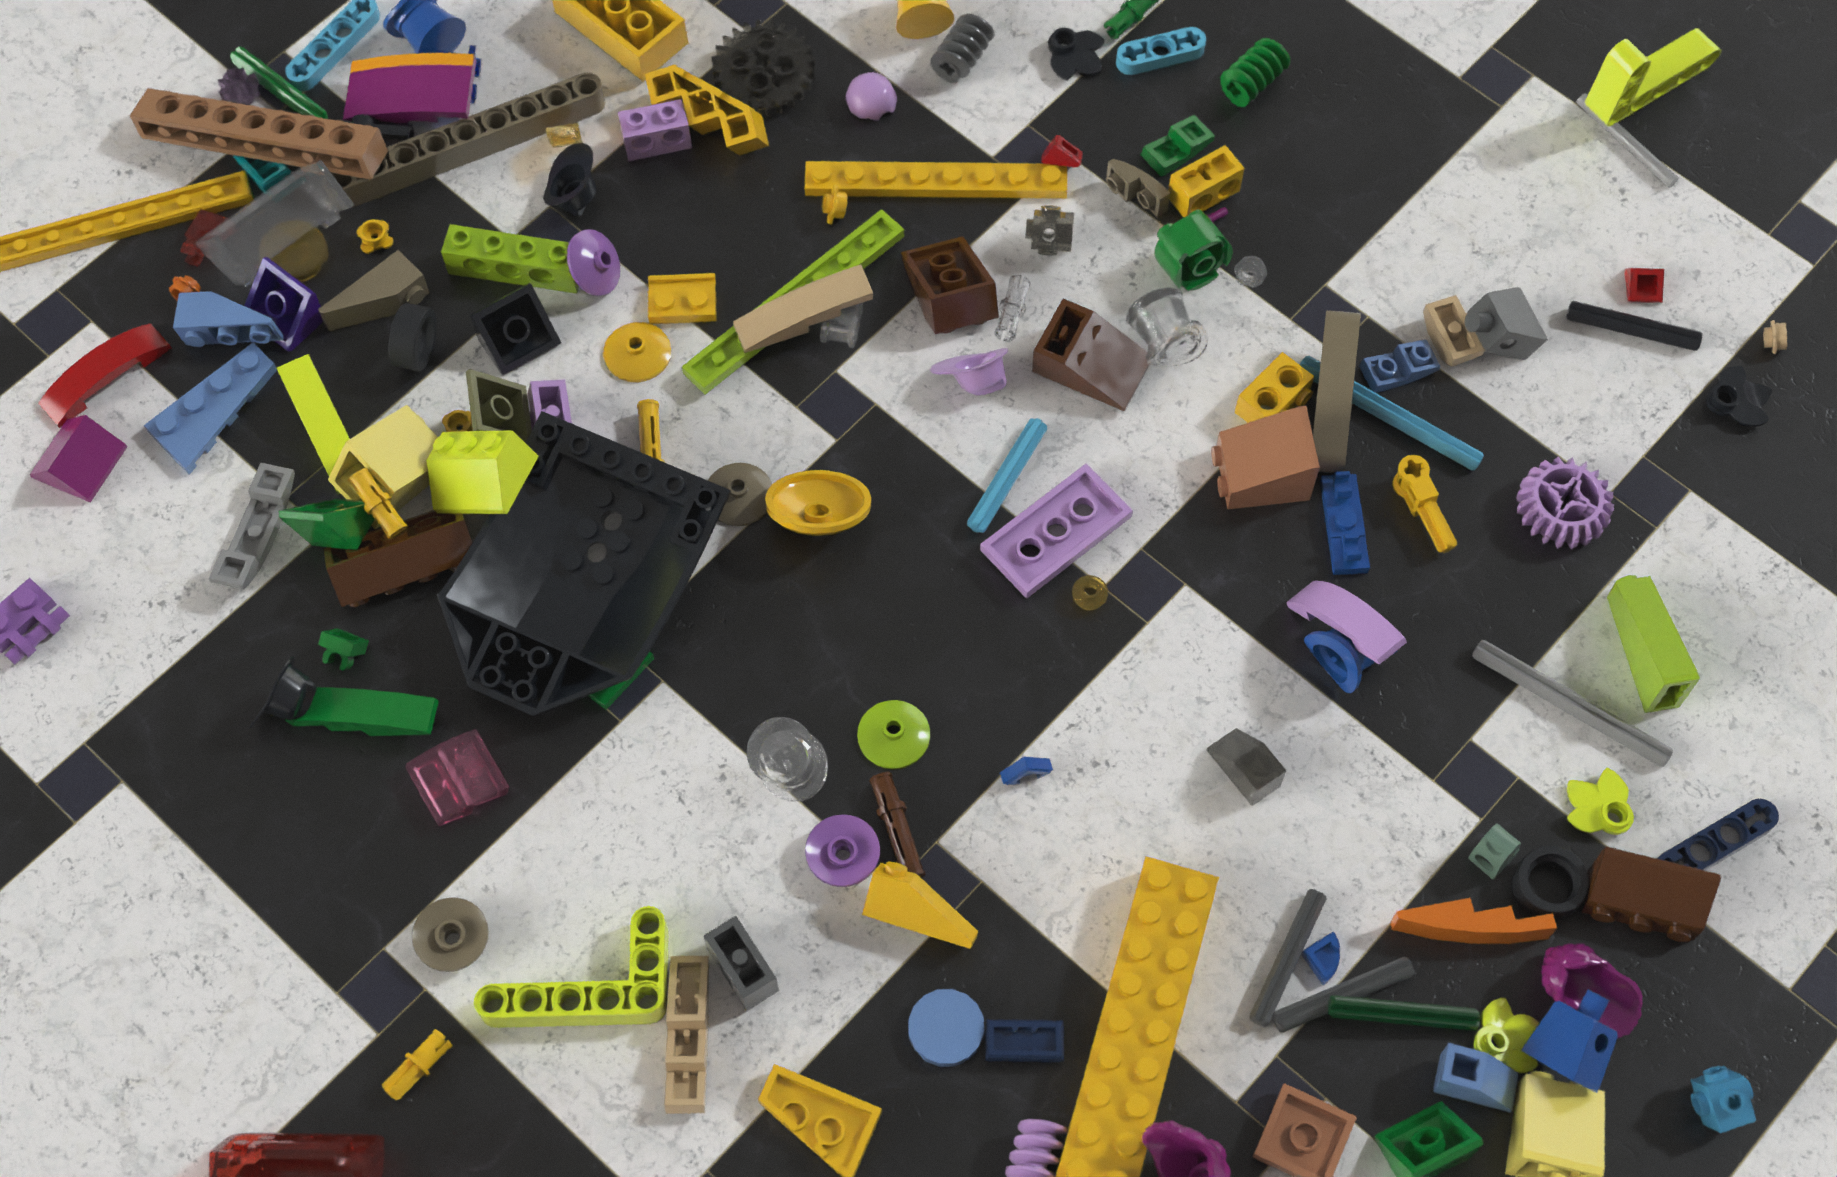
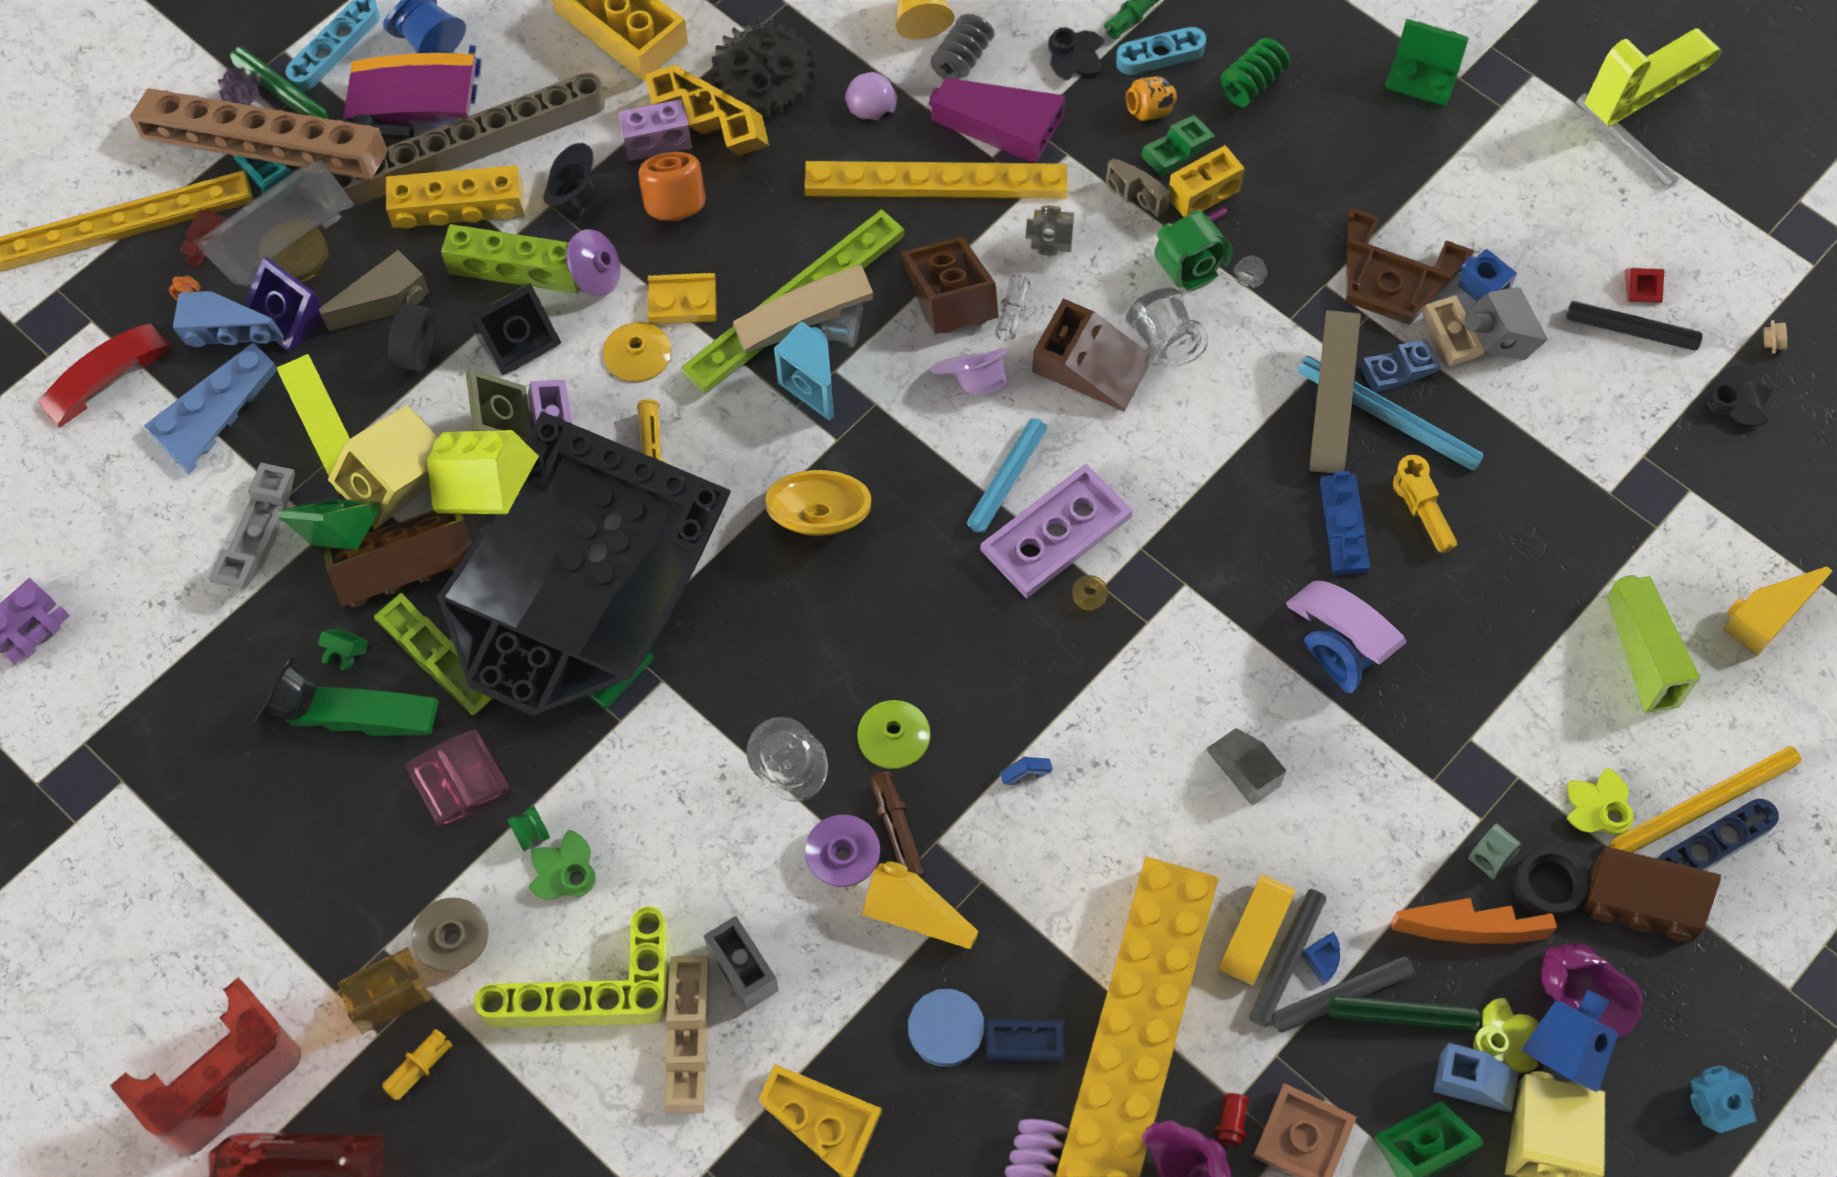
magenta slope [29,415,127,503] -> none
yellow pin [347,468,408,539] -> none
yellow plate [356,219,393,254] -> none
yellow plate [442,410,473,432] -> none
clear yellow slope [546,122,582,148] -> none
dark tan dish [708,463,772,526] -> none
yellow plate [822,185,847,224] -> none
red slope [1041,135,1083,168] -> none
nougat slope [1211,406,1320,510] -> none
yellow brick [1235,352,1314,423] -> none
light grey axle [1472,640,1673,767] -> none
lavender gear [1516,456,1614,550] -> none
none -> clear red windscreen [110,977,301,1156]
none -> clear yellow slope [338,947,432,1035]
none -> lime slope [374,593,494,716]
none -> yellow brick [386,165,524,228]
none -> green wheel [507,806,550,852]
none -> bright green plate [529,830,596,900]
none -> orange head [638,152,706,221]
none -> medium azure slope [774,321,834,421]
none -> magenta slope [929,78,1065,163]
none -> light orange head [1126,76,1177,121]
none -> red pin [1215,1093,1249,1146]
none -> yellow beam [1218,873,1296,986]
none -> reddish brown wing [1346,207,1474,325]
none -> green bracket [1385,19,1469,106]
none -> blue brick [1458,248,1517,302]
none -> yellow axle [1609,746,1802,853]
none -> yellow slope [1723,566,1832,656]

